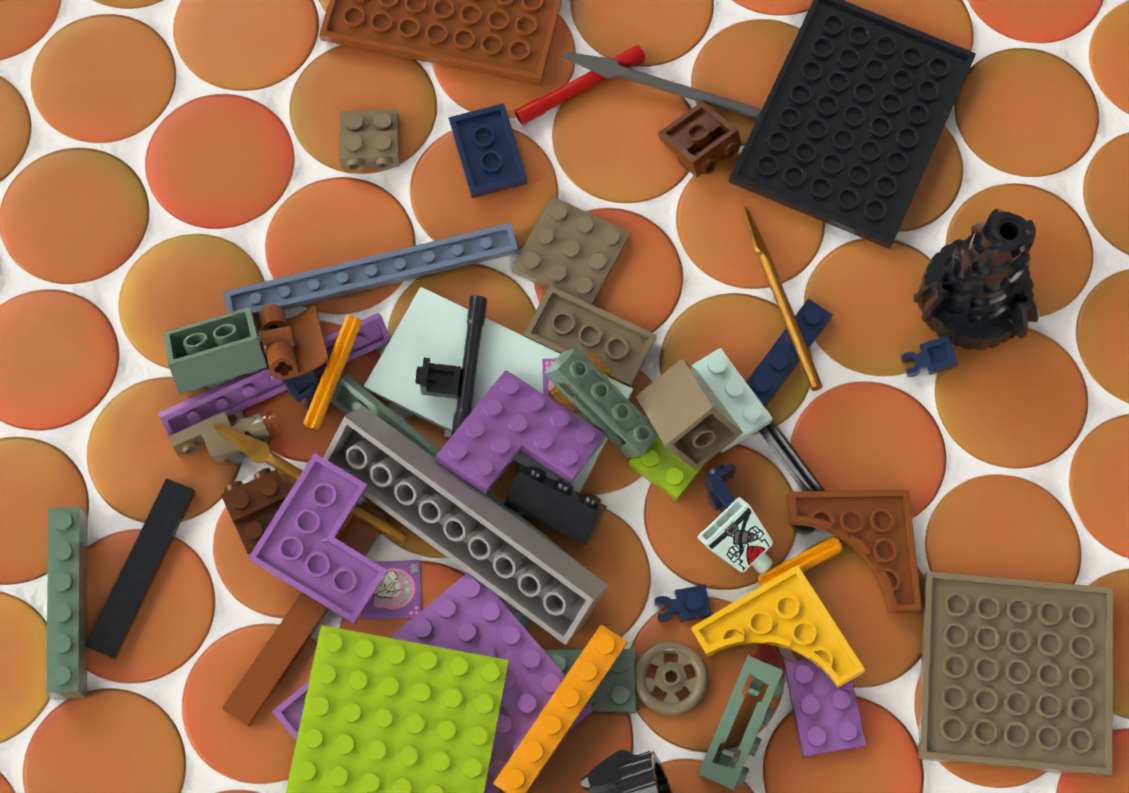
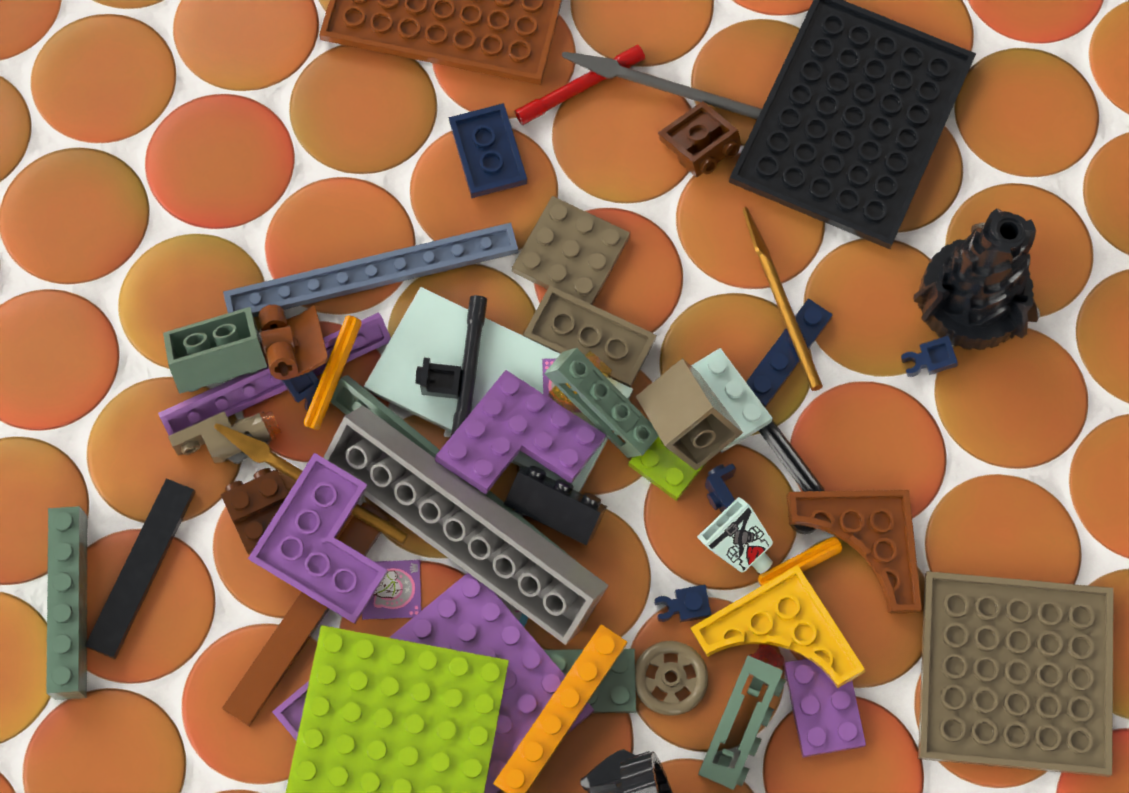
dark tan plate [339,109,400,171] -> none

